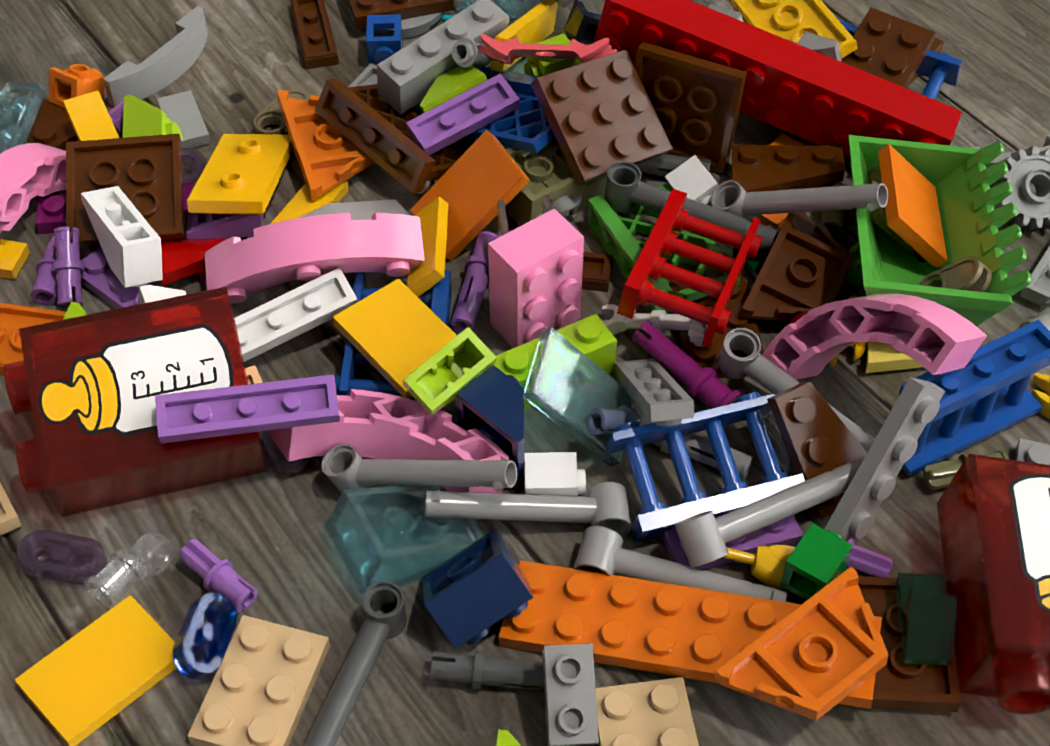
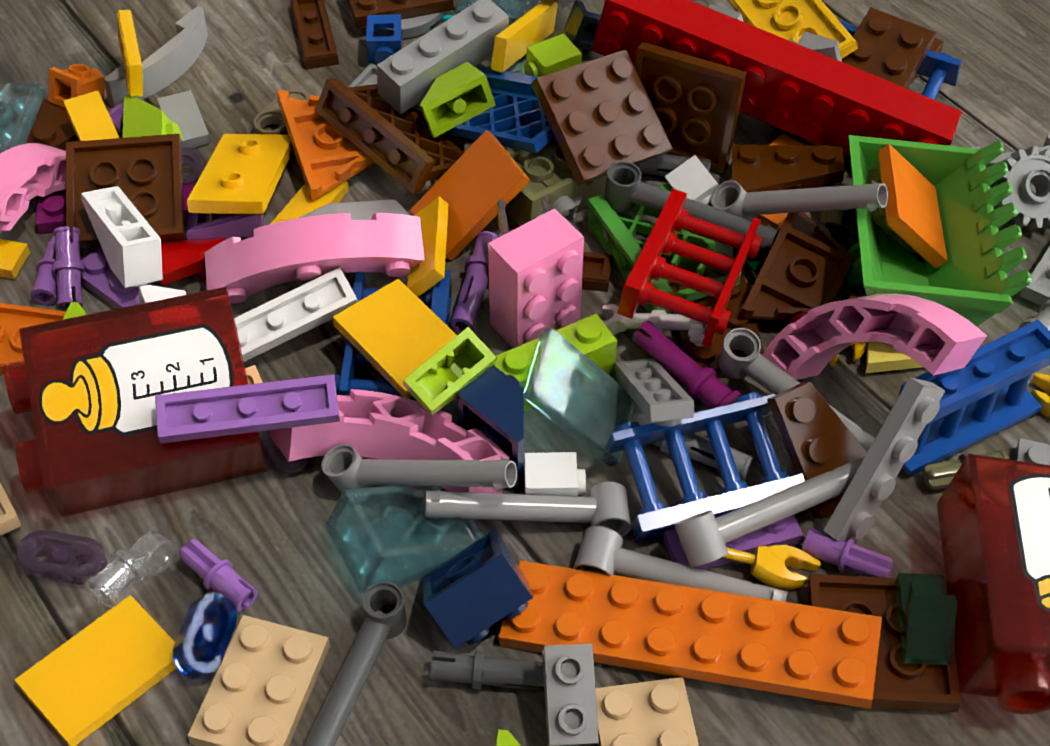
medium lavender plate [406,73,520,155] -> none
light grey pin [451,38,493,68] -> none
coral piece [477,34,617,65] -> none
sand blue pin [586,406,641,435] -> none
orange wing [715,567,888,721] -> none
green brick [780,523,853,600] -> none
dark tan piece [919,256,992,292] -> none
none -> yellow tile [117,10,143,97]

